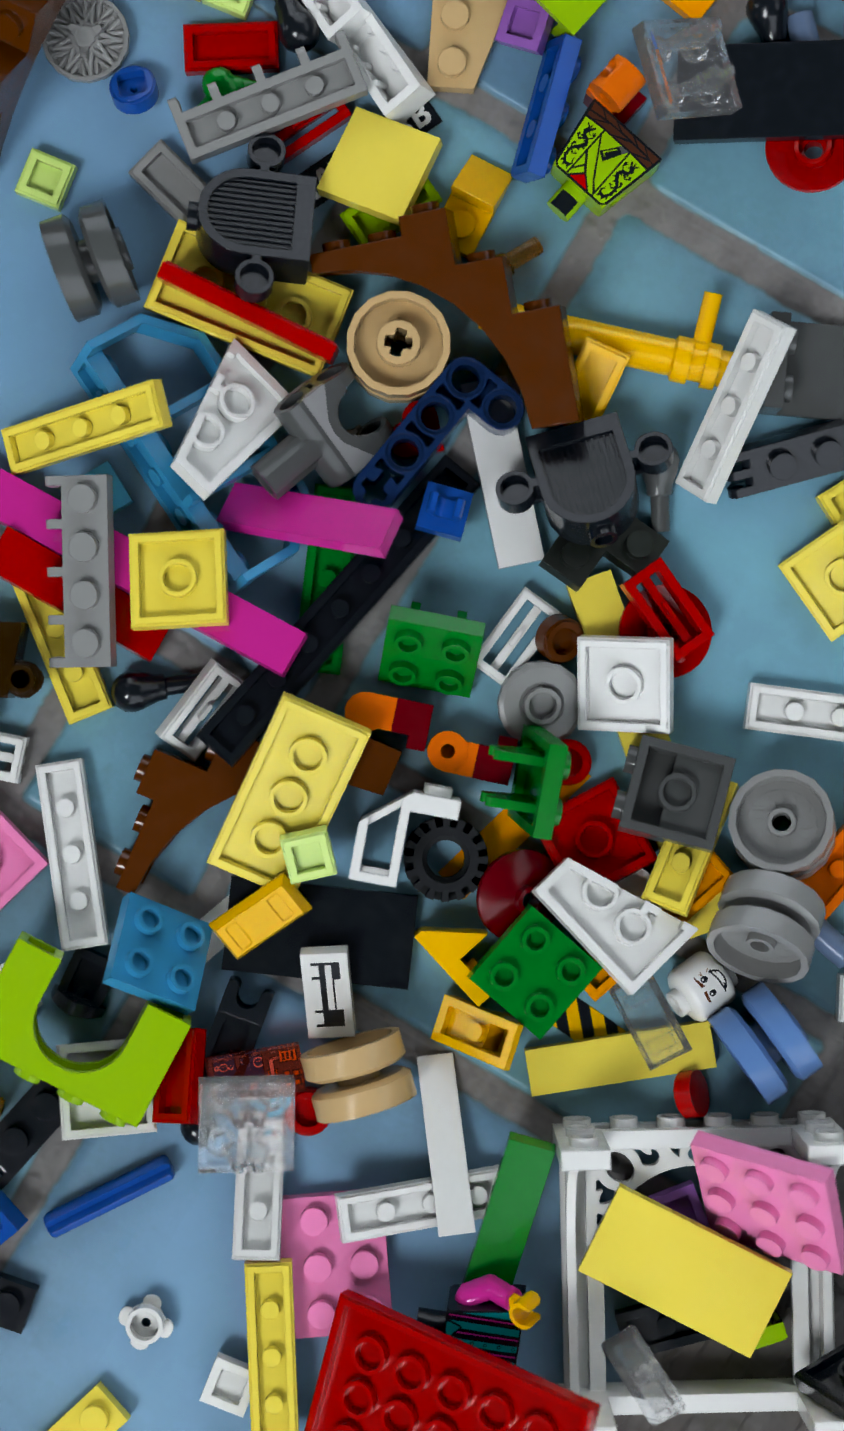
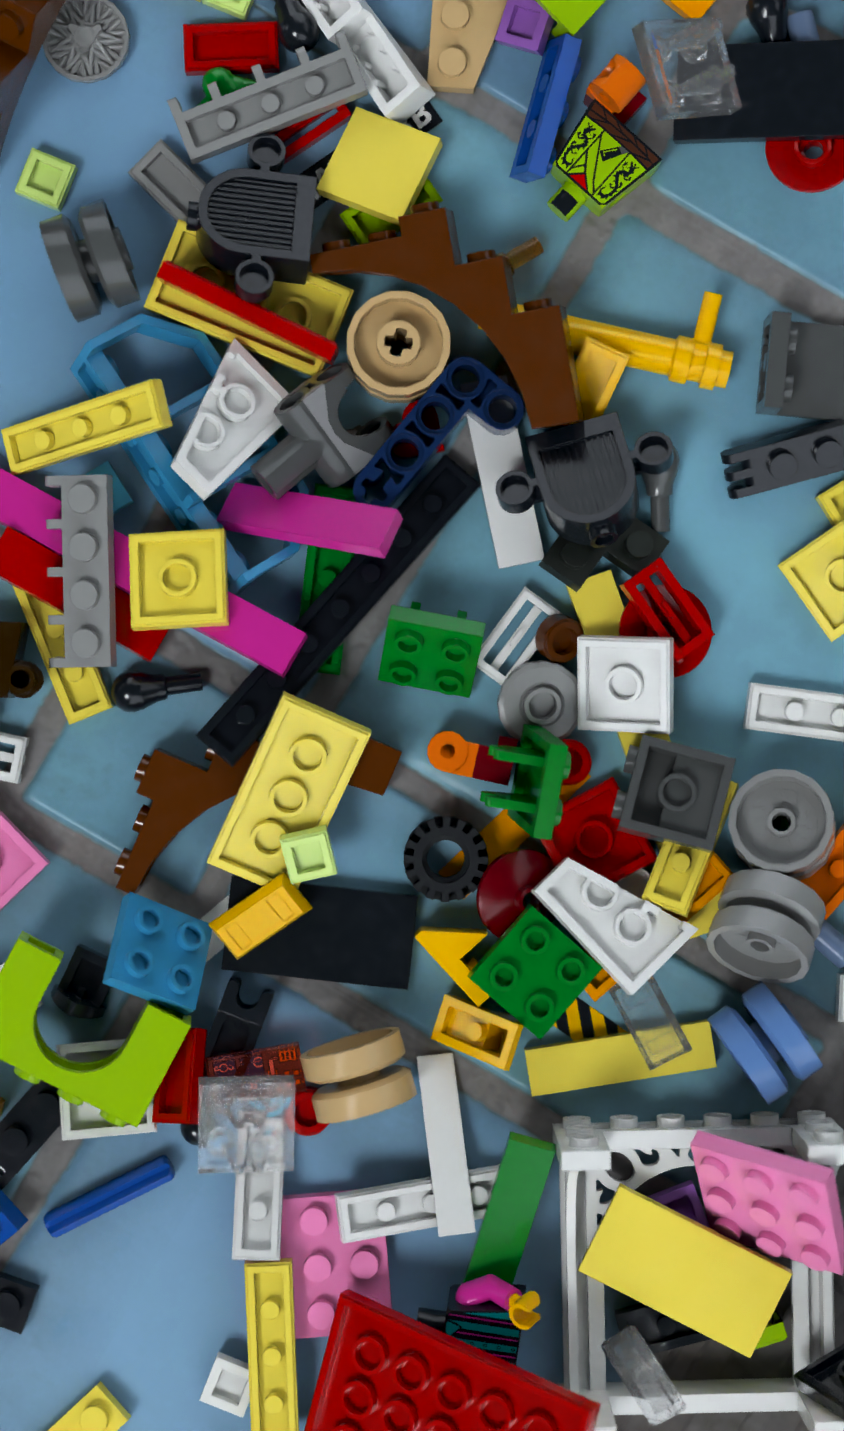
white tile [35,758,111,952] -> none
blue tile [109,66,159,114] -> none
white plate [119,1294,174,1350] -> none
white tile [155,657,244,762] -> none
white tile [300,945,356,1039] -> none
leg [344,692,434,752] -> none
white piece [348,782,461,888] -> none
blue tile [415,481,474,542] -> none
yellow slope [444,154,513,258] -> none
white head [666,951,738,1022] -> none
red tile [673,1069,709,1119] -> none
white tile [674,309,797,504] -> none

